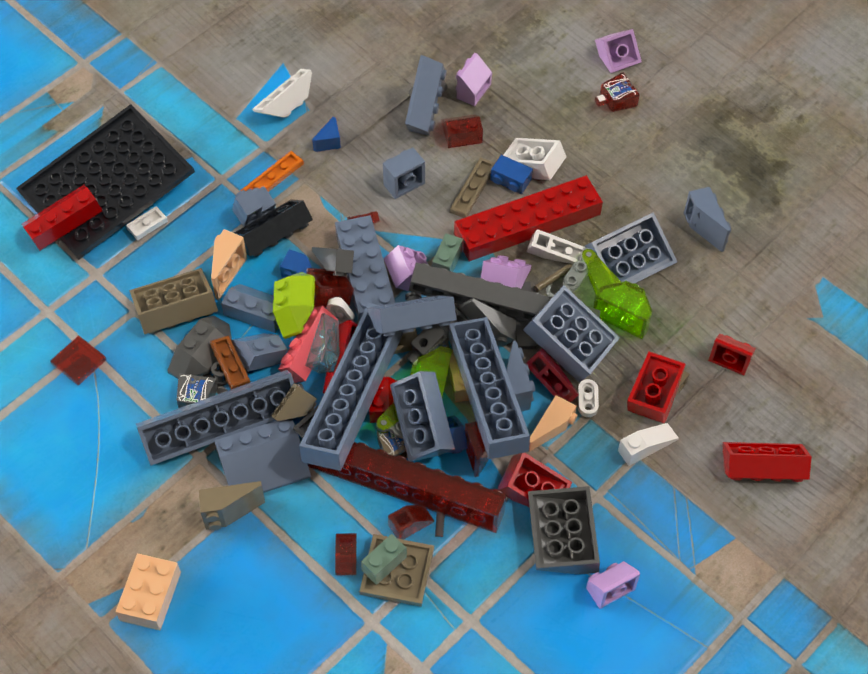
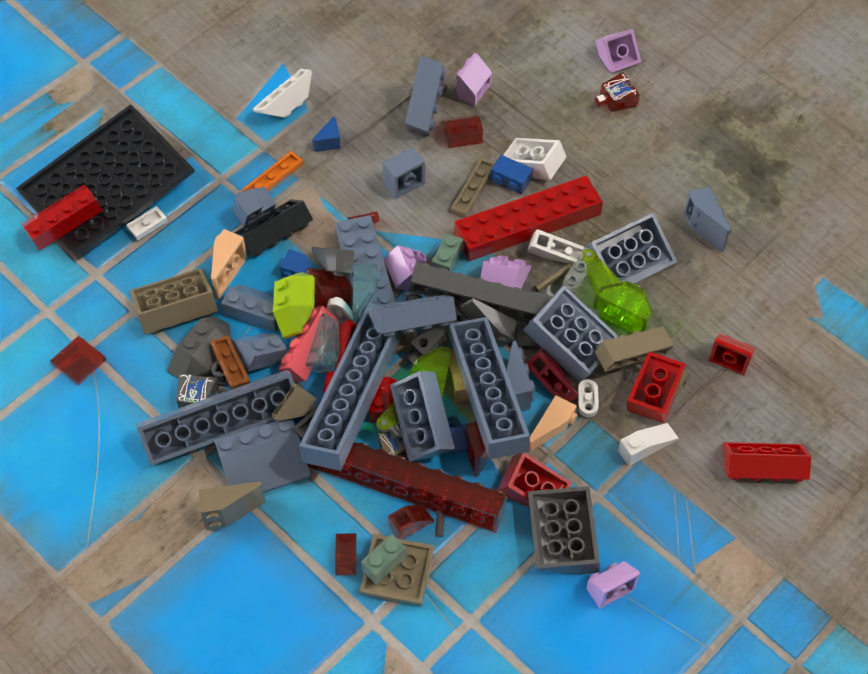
light nougat brick [116,553,181,631] -> none
none -> clear light blue slope [352,264,381,323]
none -> dark tan brick [595,326,674,372]

